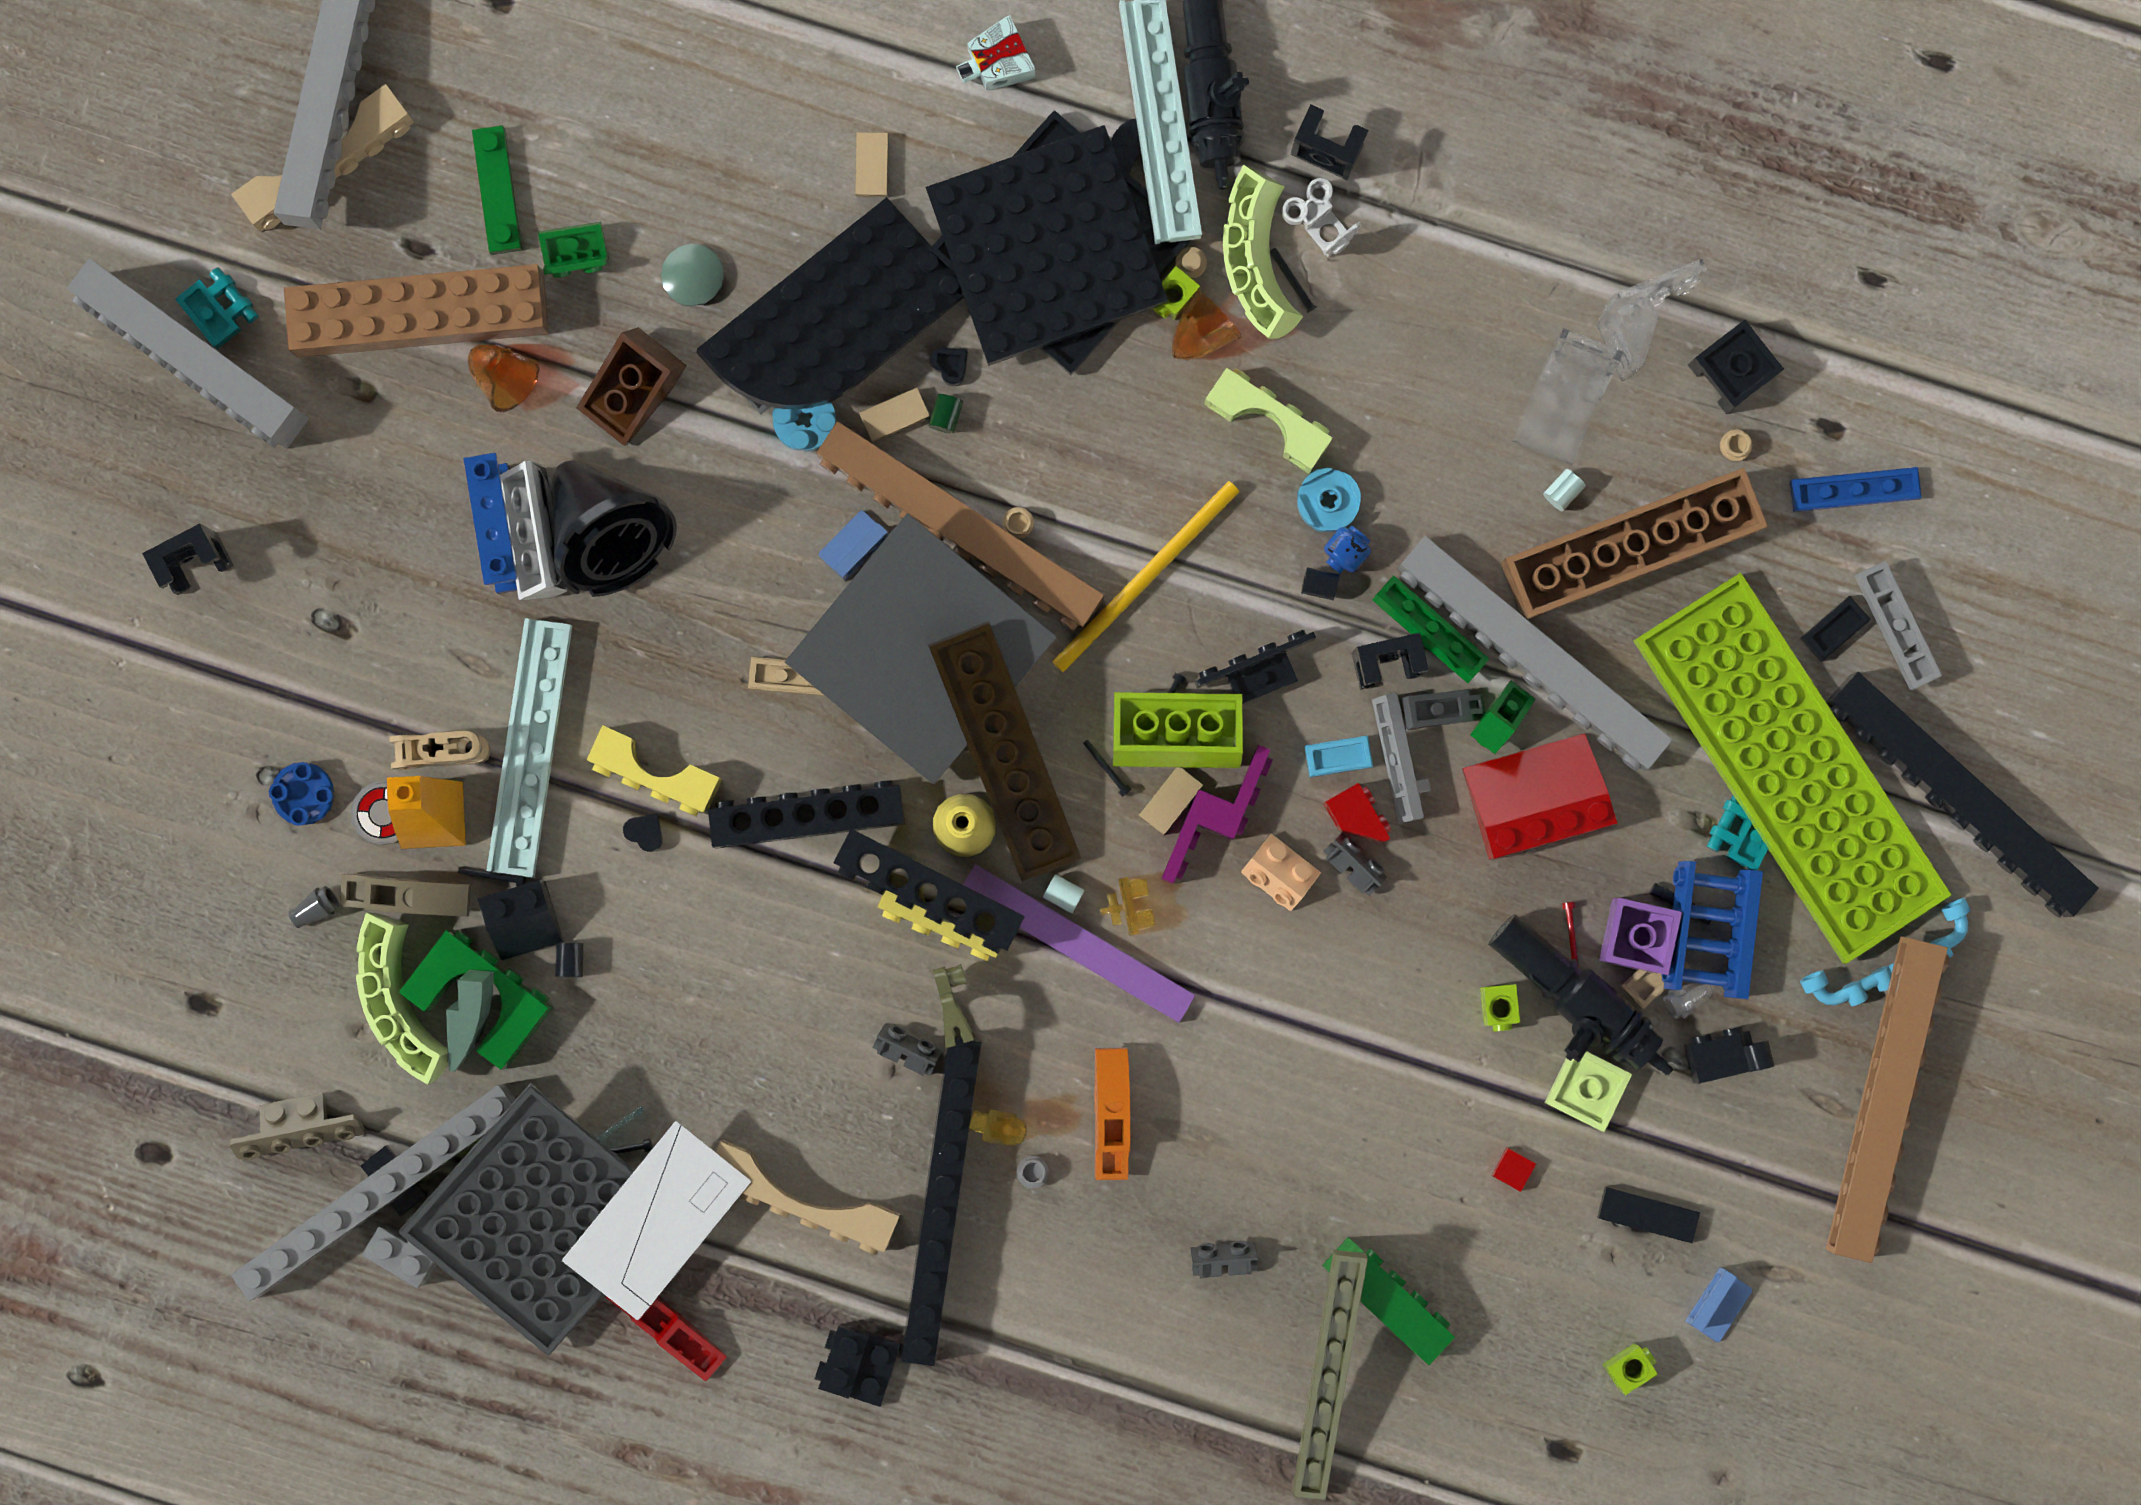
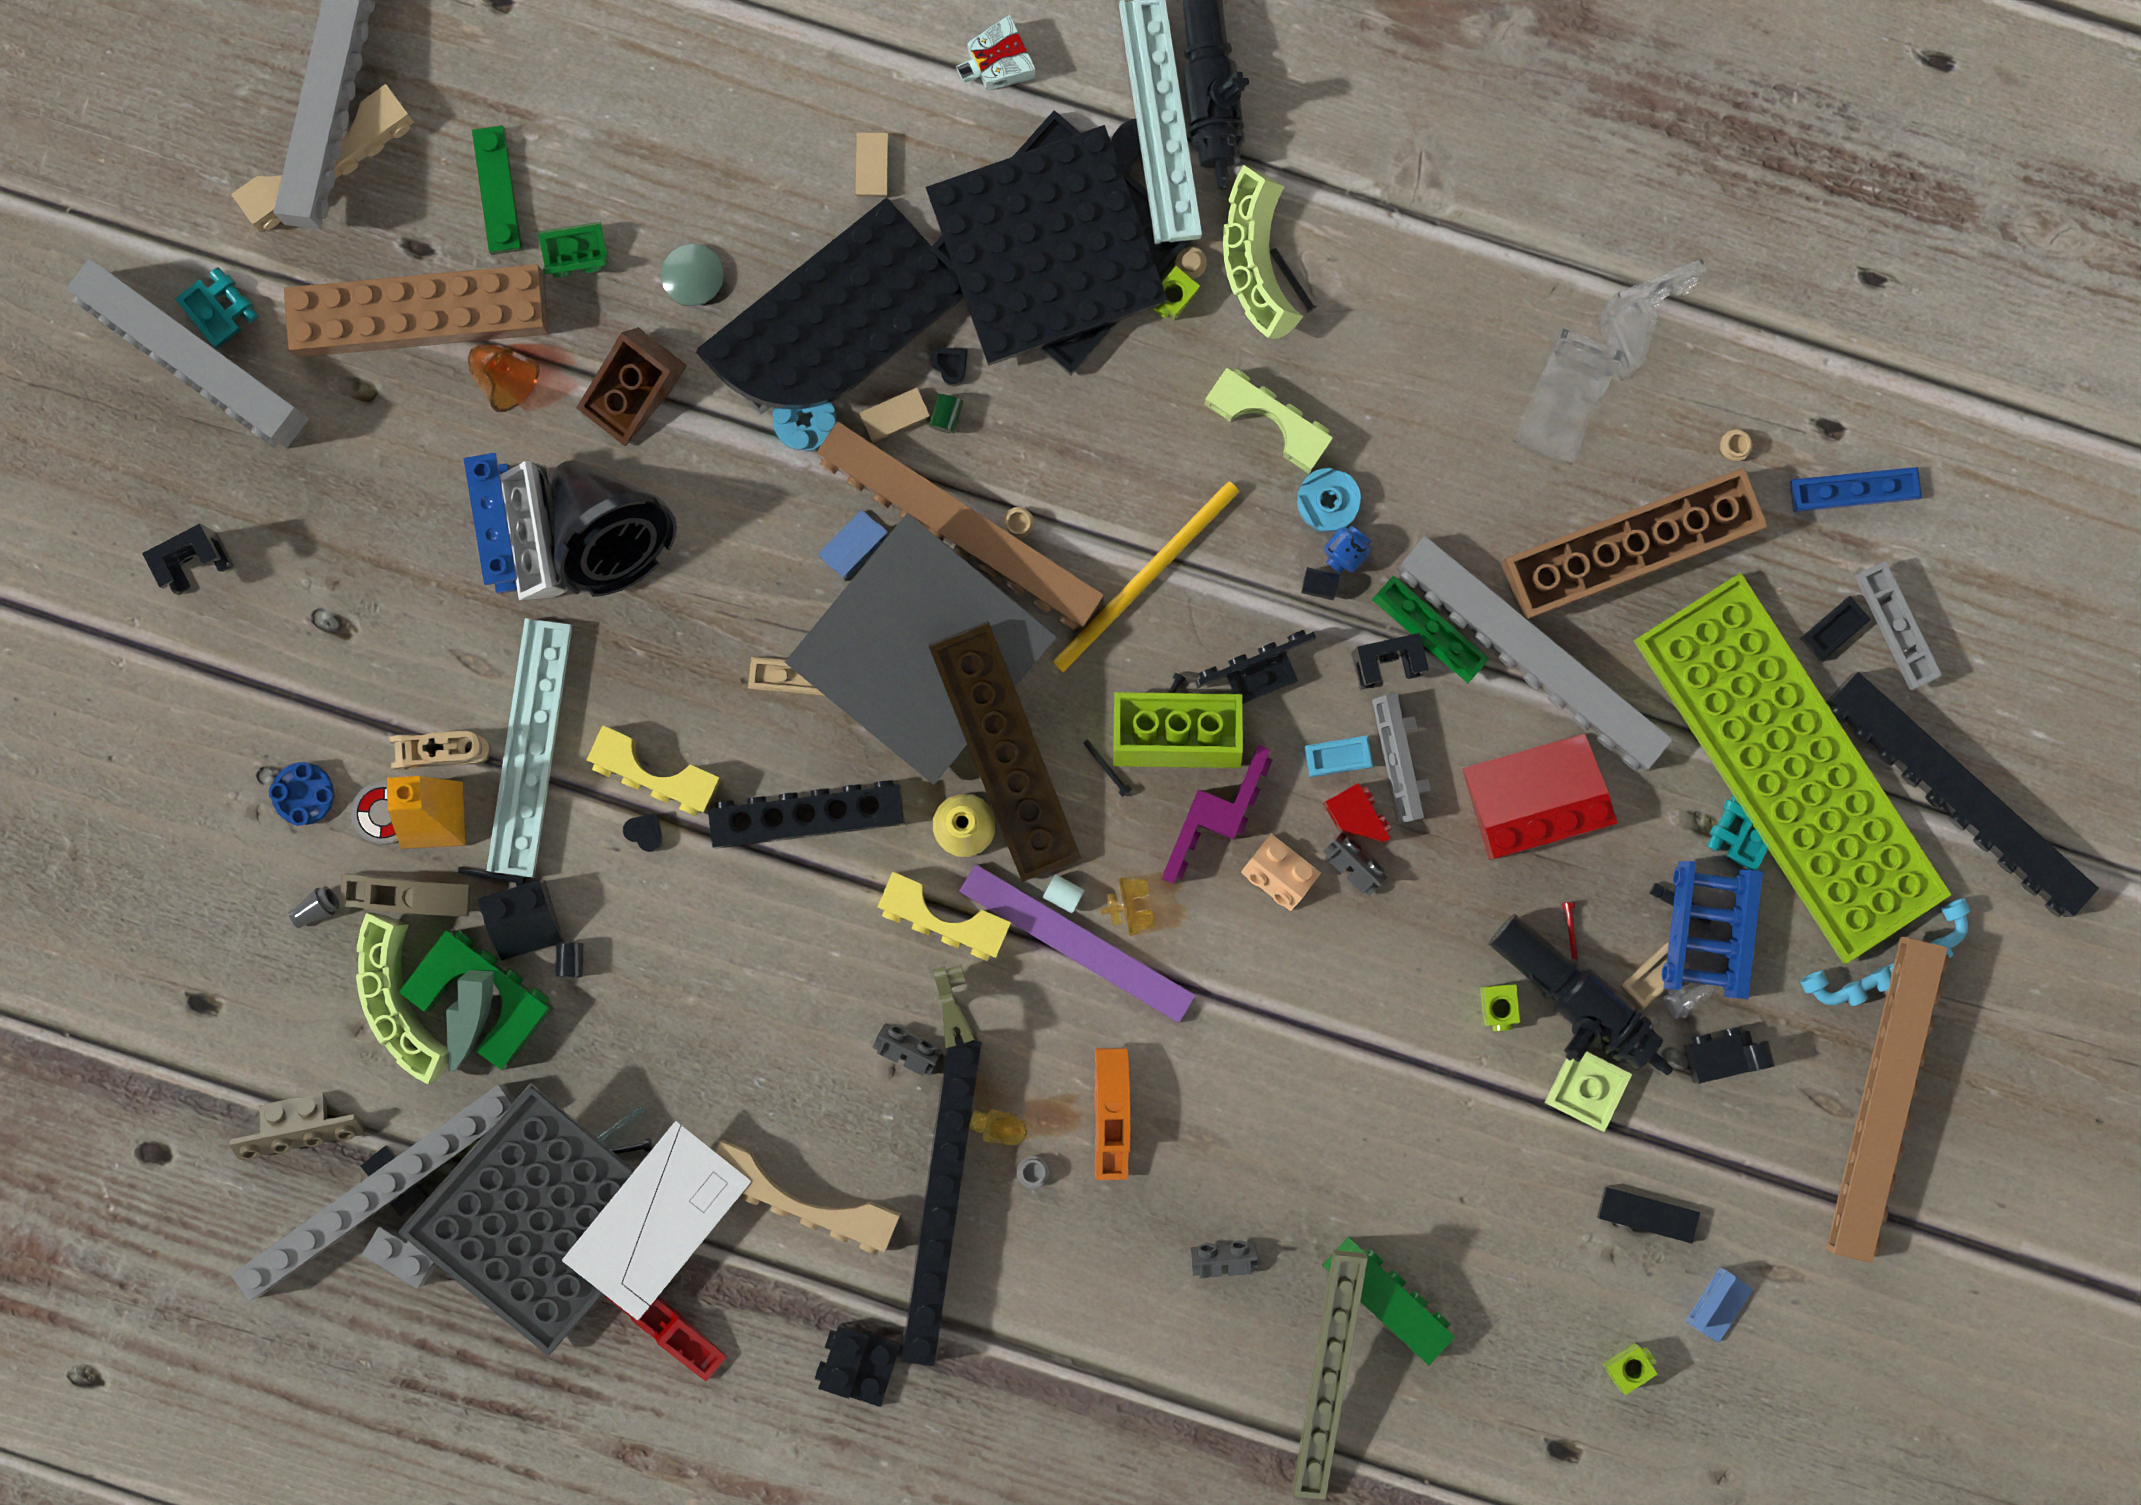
black brick [833,828,1025,954] -> none
tan tile [1139,767,1203,835] -> none
clear orange helmet [1172,289,1242,360] -> none
white piece [1282,178,1361,257] -> none
black panel [1290,104,1369,180] -> none
dark grey hinge [1402,689,1485,730] -> none
green slope [1470,680,1536,754] -> none
red tile [1491,1147,1536,1192] -> none
light aqua piece [1543,469,1586,511] -> none
medium lavender slope [1599,898,1682,975] -> none
black panel [1688,320,1784,414] -> none

